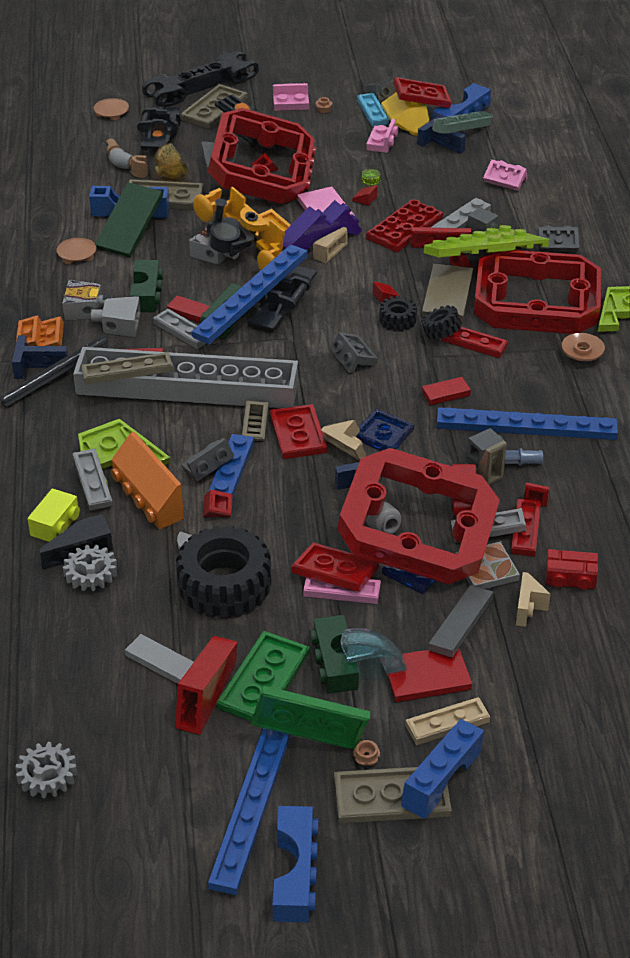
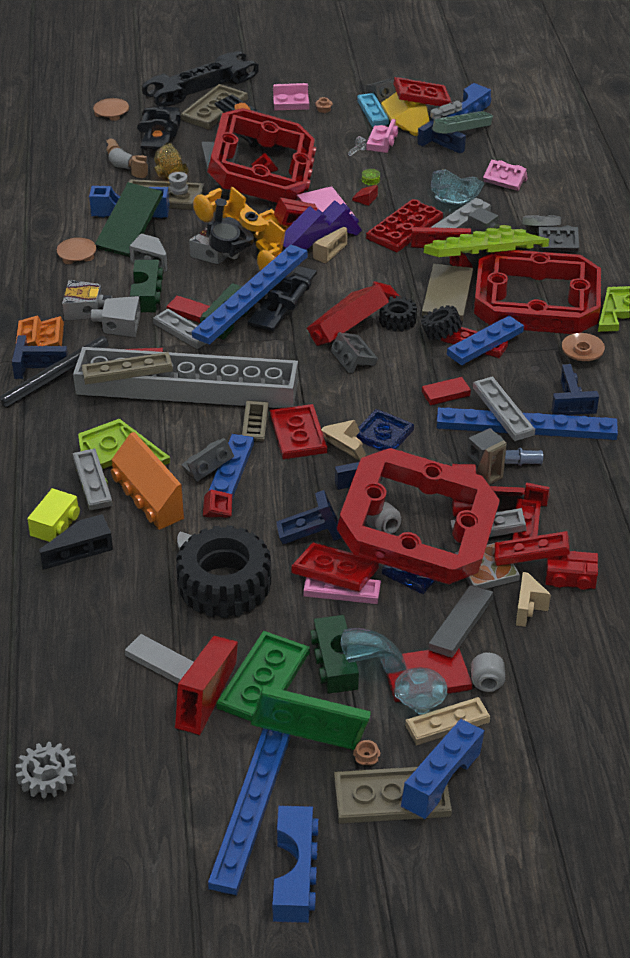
light grey gear [63,545,117,591] -> none
none -> light grey slope [129,234,168,272]
none -> light grey wheel [169,172,188,195]
none -> red brick [274,198,318,226]
none -> dark blue bracket [276,490,342,544]
none -> red slope [307,284,389,346]
none -> clear hand [347,136,366,156]
none -> clear light blue dish [394,667,448,714]
none -> light grey axle [430,100,462,119]
none -> clear light blue brick [431,169,484,205]
none -> blue plate [447,316,524,365]
none -> light grey head [471,653,506,692]
none -> light grey tile [473,377,535,441]
none -> red piece [490,486,525,496]
none -> red tile [495,531,570,566]
none -> light grey tile [522,215,561,226]
none -> dark blue bracket [551,364,599,415]

